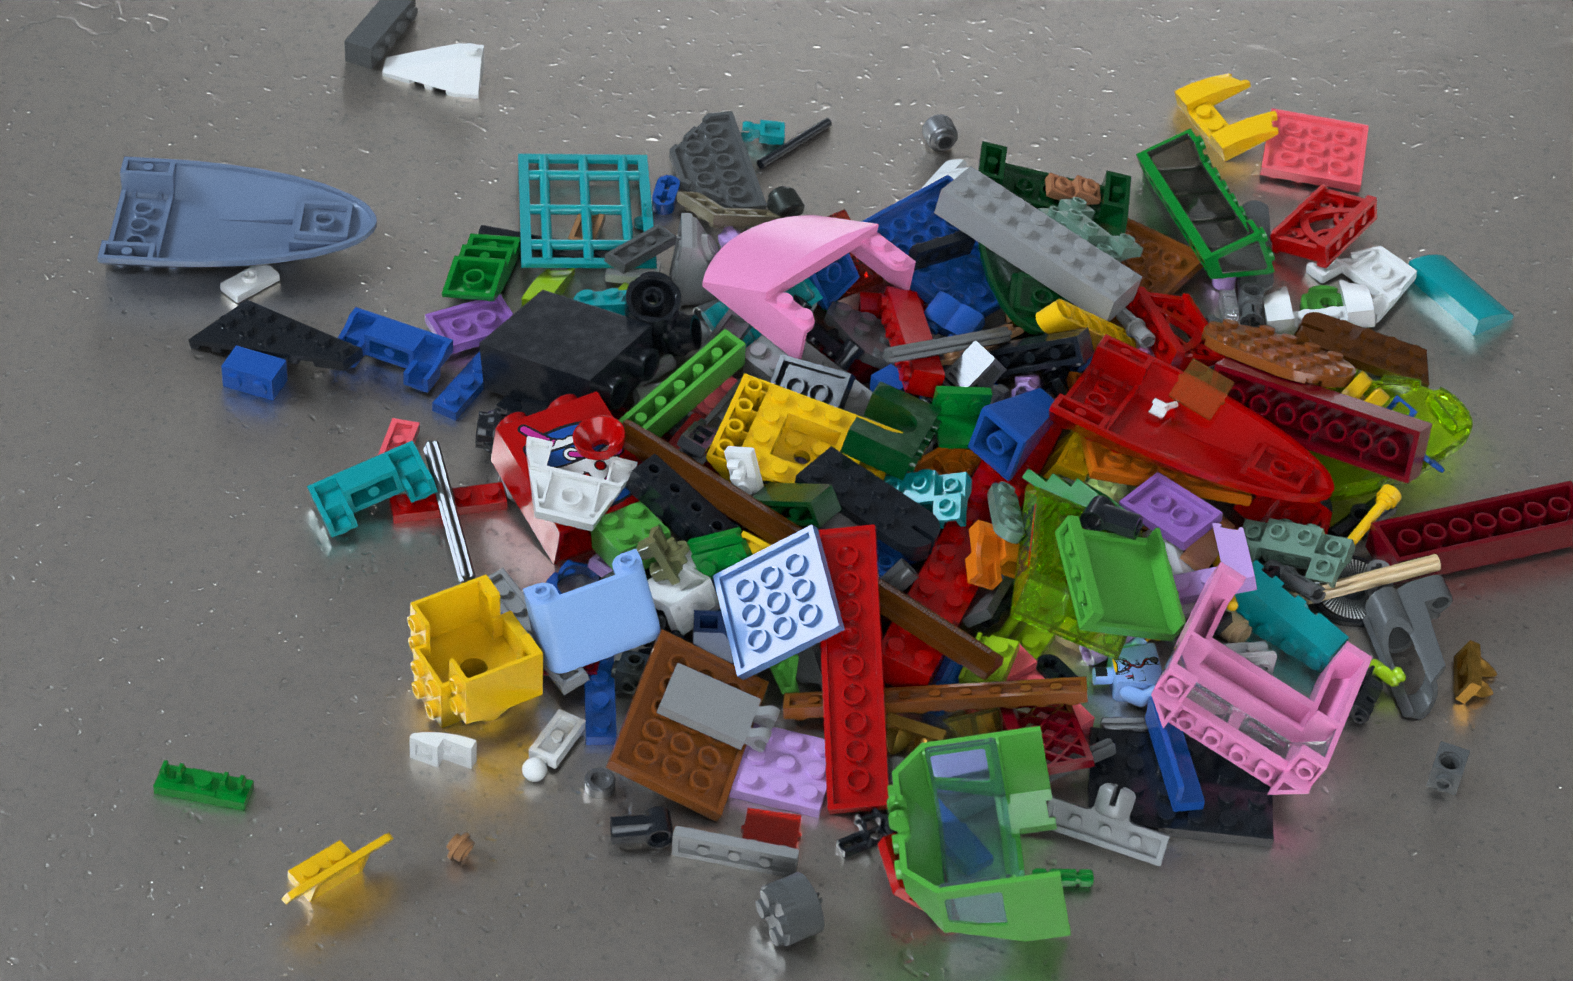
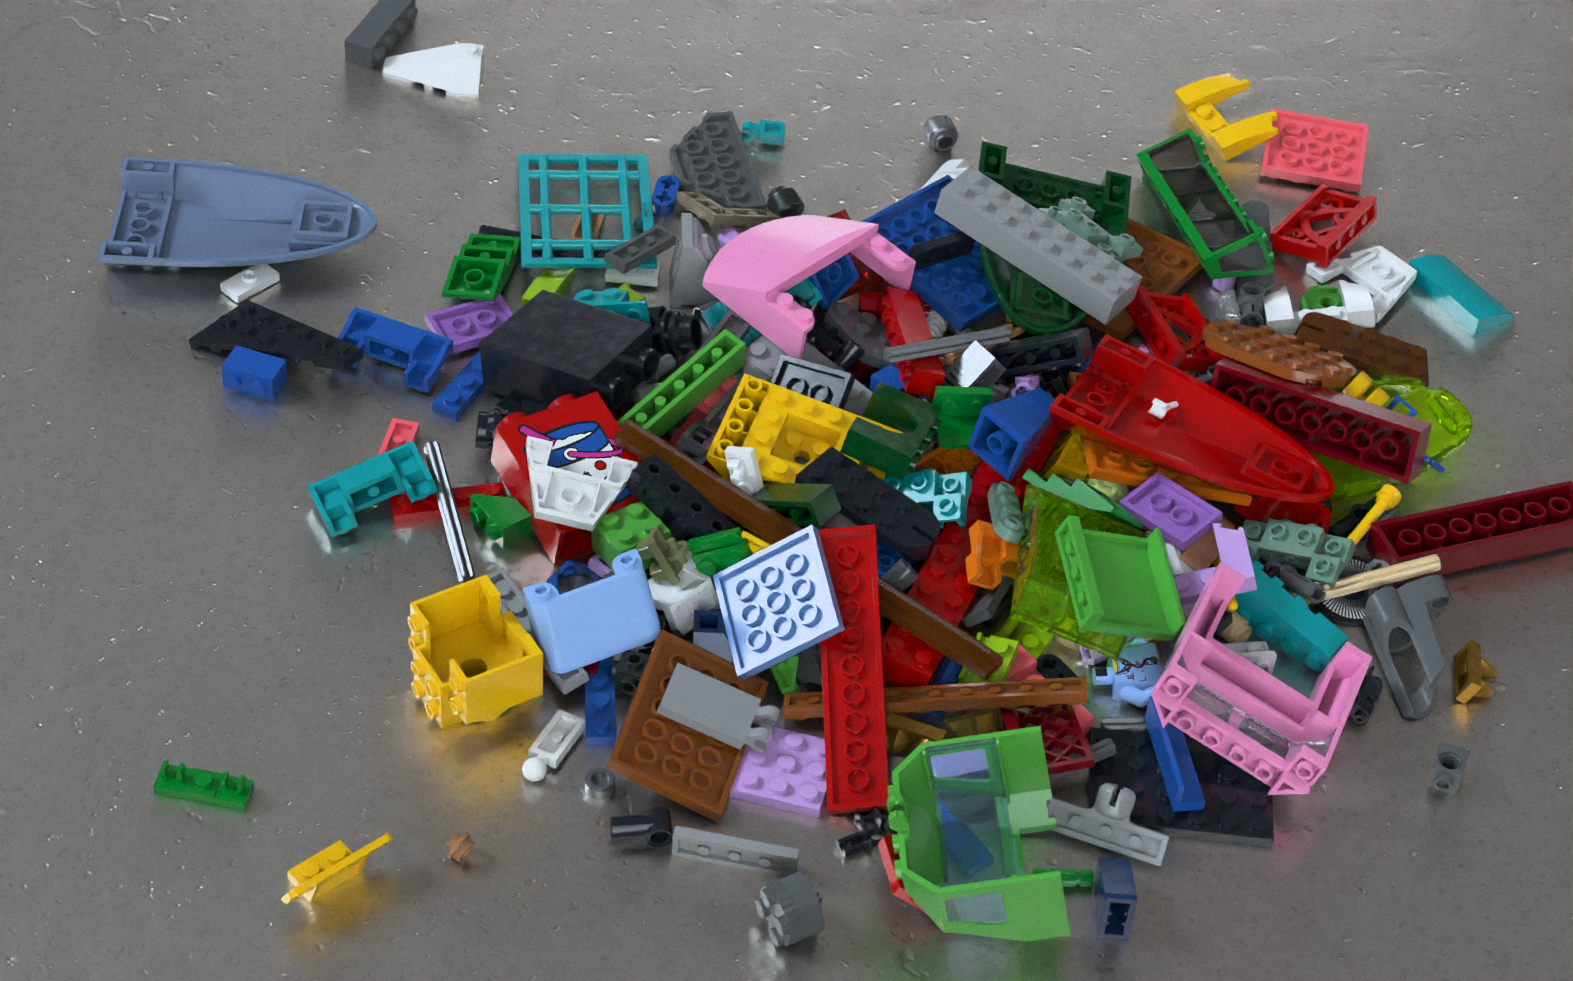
white slope [409,732,477,769] -> none
red piece [572,416,625,461] -> none
black brick [624,271,681,335] -> none
clear red piece [741,808,802,849] -> none
black bar [757,118,832,169] -> none
blue brick [924,291,985,337] -> none
yellow beam [1036,299,1137,355] -> none
nougat slope [1045,172,1101,205] -> none
black piece [1079,495,1143,540] -> none
light grey axle [1116,308,1155,348] -> none
clear orange piece [1169,358,1235,420] -> none
lime arm [1368,659,1406,687] -> none
none -> green slope [468,494,531,549]
none -> dark blue slope [1094,858,1137,940]

